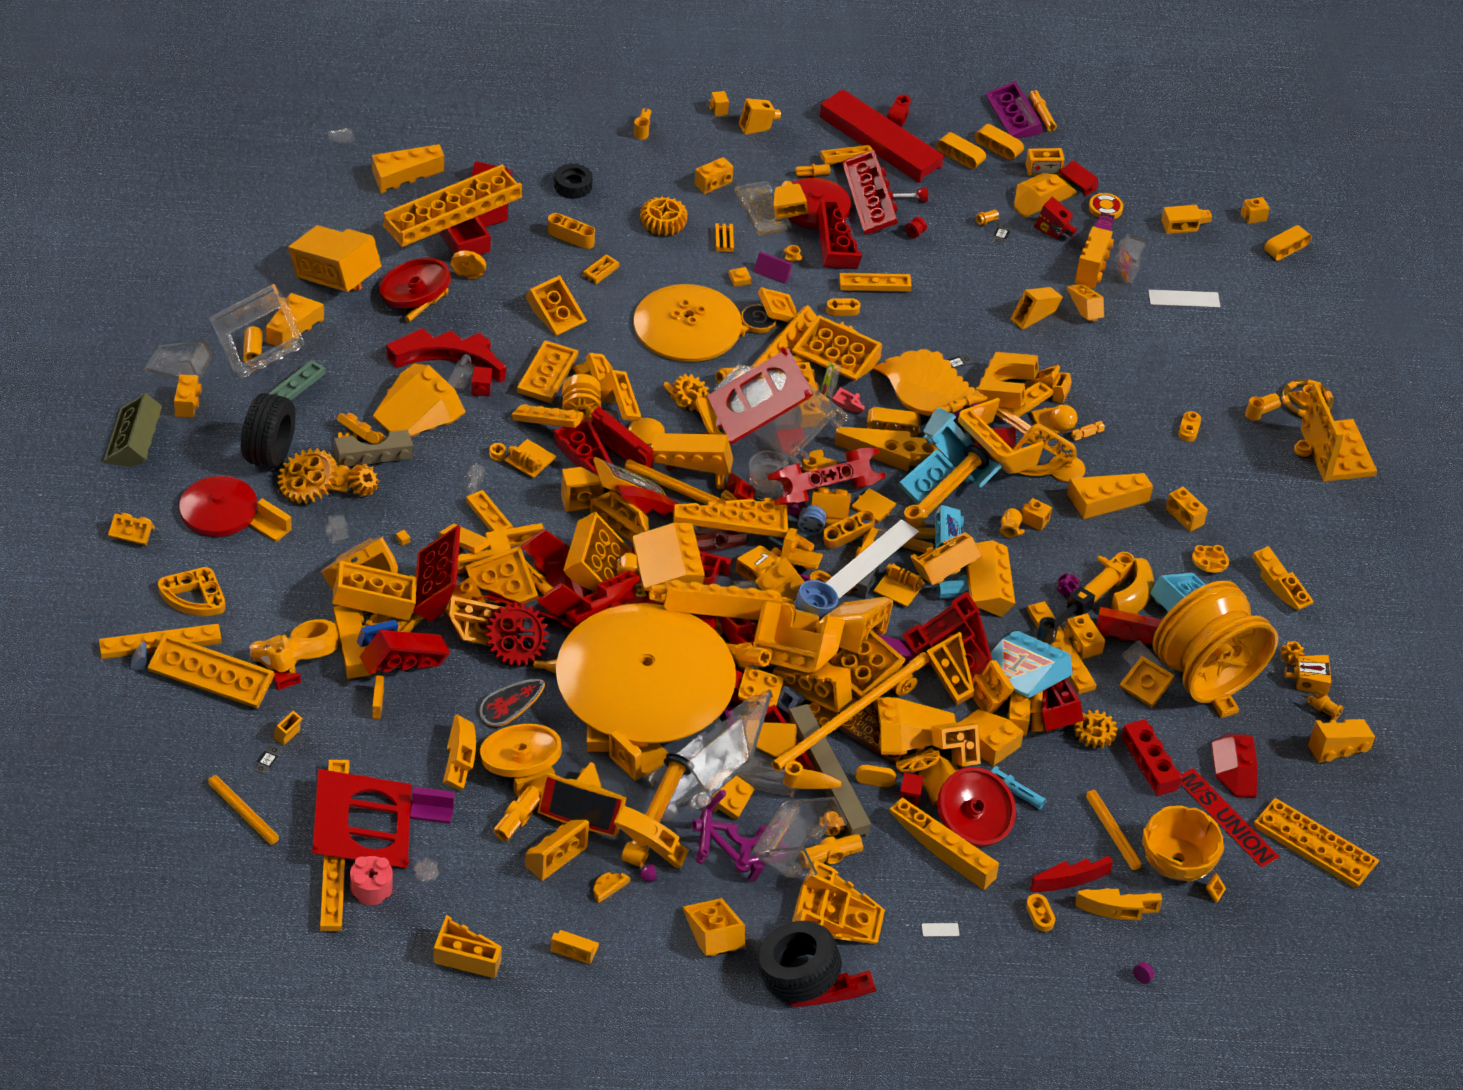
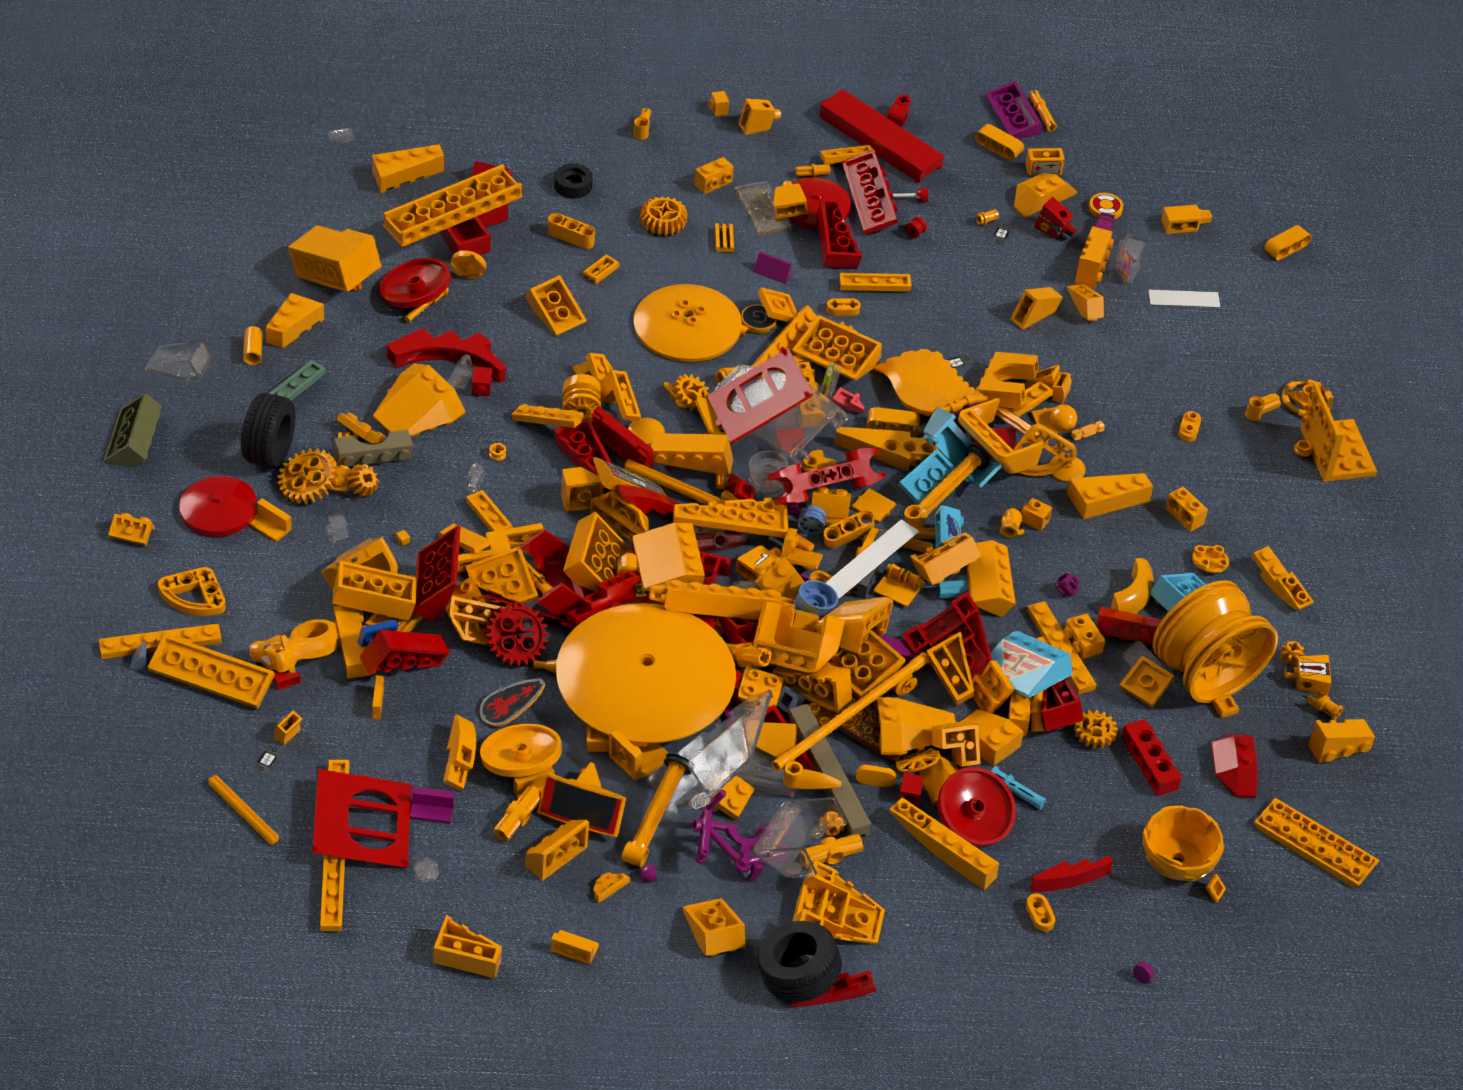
light orange brick [174,374,202,418] -> none
clear windscreen [209,284,305,379] -> none
coral brick [350,856,393,905] -> none
light orange hinge [504,439,557,478] -> none
light orange plate [517,340,579,403] -> none
light orange slope [614,805,688,868] -> none
light orange plate [729,267,752,287] -> none
light orange plate [784,245,802,261] -> none
white sticker [922,923,959,936] -> none
light orange beam [936,132,986,169] -> none
piece [1037,552,1135,644] -> none
red hinge [1060,160,1098,196] -> none
light orange slope [1075,888,1162,920] -> none
light orange axle [1086,790,1142,870] -> none
red sticker [1180,768,1280,867] -> none
light orange brick [1241,197,1270,224] -> none

